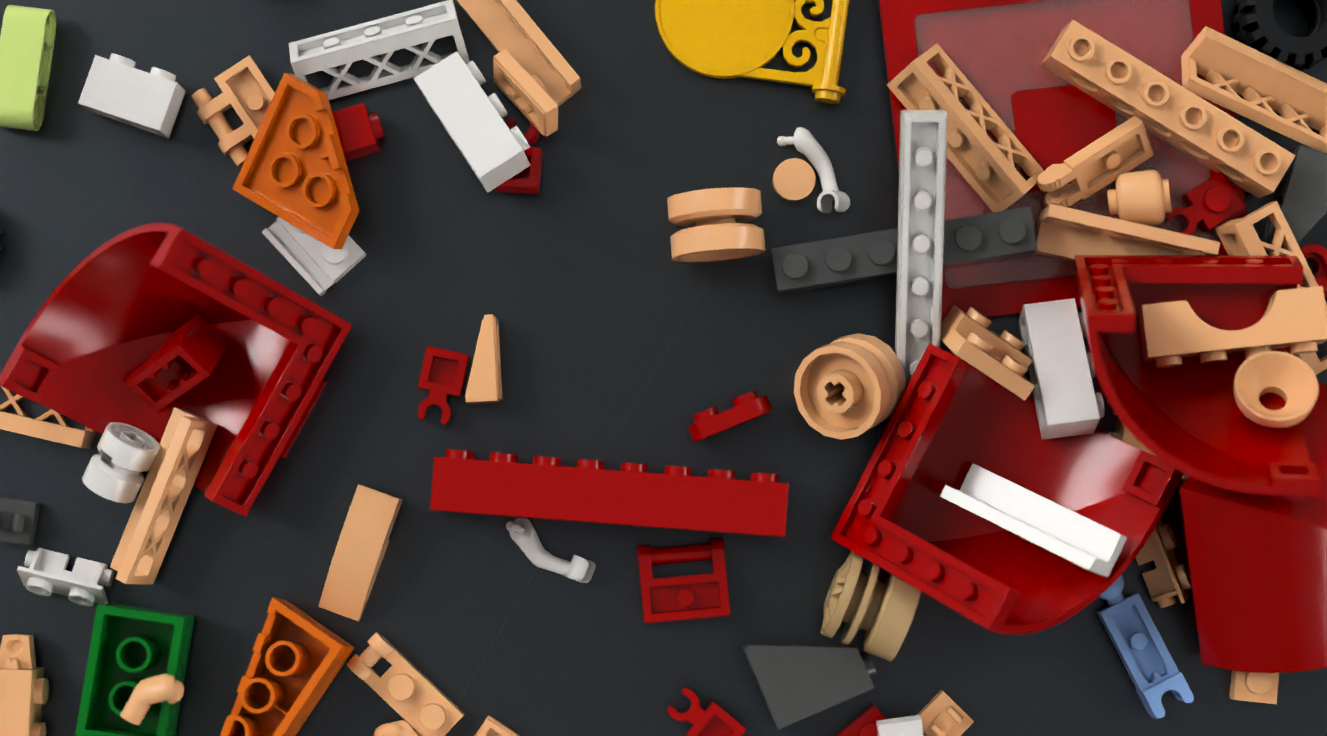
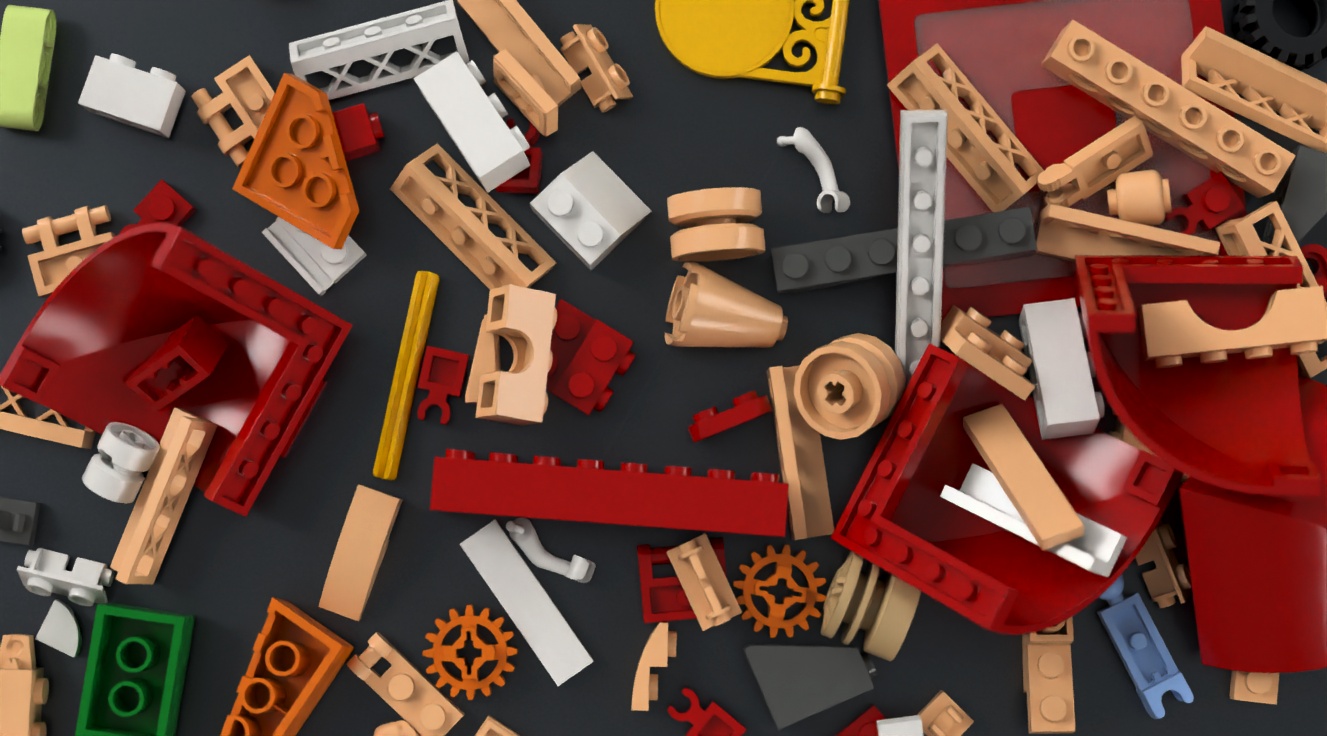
light nougat arm [120,673,184,725] -> none
light nougat tile [772,158,816,202] -> none
light nougat piece [1233,351,1319,428] -> none
none -> light nougat plate [22,205,115,298]
none -> white tile [35,599,82,658]
none -> red plate [119,179,196,234]
none -> yellow axle [373,271,440,481]
none -> light nougat fence [390,143,557,289]
none -> orange gear [422,604,518,700]
none -> white tile [460,519,594,686]
none -> light nougat arch [476,284,557,426]
none -> white slope [530,151,652,271]
none -> red plate [546,299,637,417]
none -> light nougat hinge [560,24,633,113]
none -> light nougat slope [631,621,677,711]
none -> light nougat cone [665,261,788,348]
none -> light nougat hinge [666,533,742,631]
none -> orange gear [733,544,827,638]
none -> light nougat fence [766,365,834,540]
none -> light nougat tile [963,404,1084,550]
none -> light nougat slope [1022,616,1076,734]

